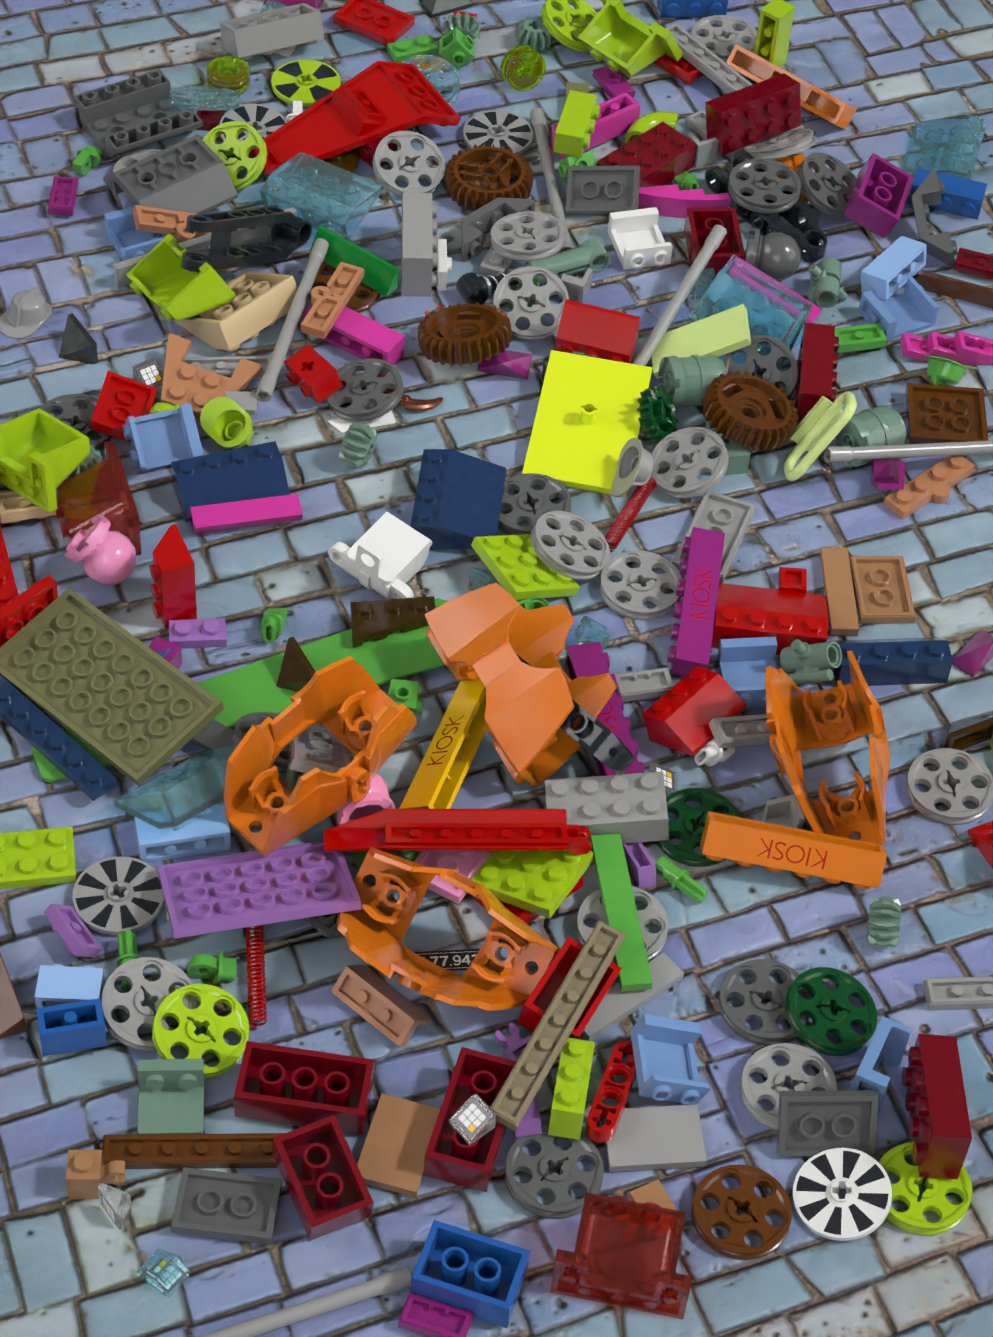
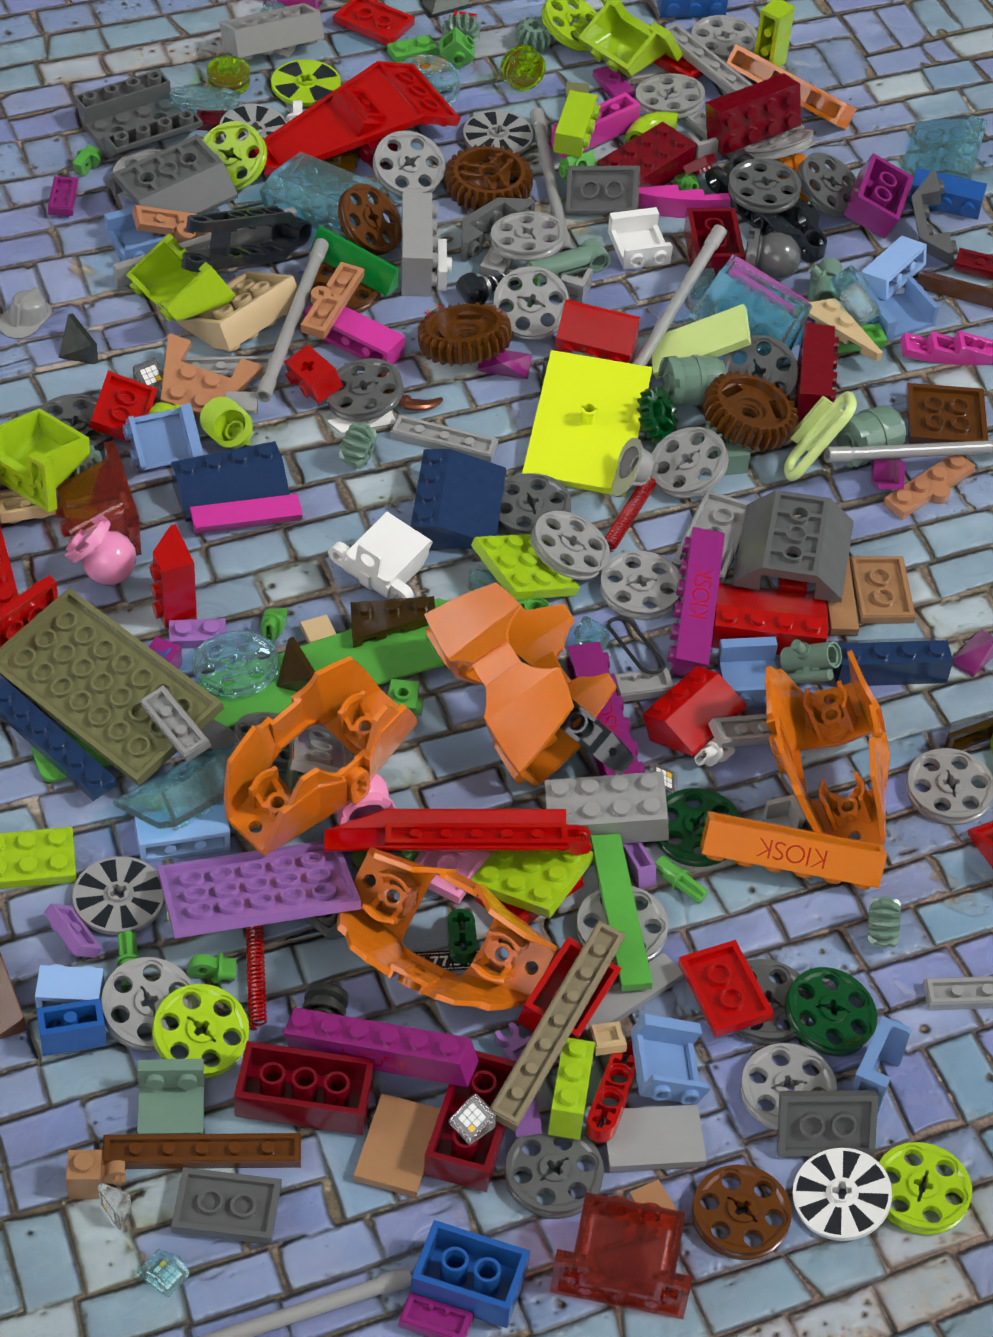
dark red brick [272,1114,374,1241] -> none
nougat panel [331,965,432,1047] -> none
yellow brick [399,679,487,809] -> none
dark red brick [902,1034,972,1179] -> none
bright green piece [924,356,977,386] -> none
none -> light grey tile [139,685,212,762]
none -> clear light blue wedge [192,631,279,698]
none -> magenta brick [283,1007,479,1087]
none -> tan tile [300,614,336,644]
none -> pearl dark grey wheel [302,982,349,1016]
none -> reddish brown wedge [338,183,401,256]
none -> light grey tile [390,414,498,462]
none -> dark green beam [447,909,477,964]
none -> tan tile [588,1021,627,1056]
none -> black piece [606,616,666,675]
none -> light grey wedge [636,73,705,119]
none -> red plate [678,940,774,1038]
none -> dark red plate [683,153,718,176]
none -> dark grey slope [732,490,854,603]
none -> tan wing [794,298,883,361]
none -> clear light blue slope [831,265,881,327]

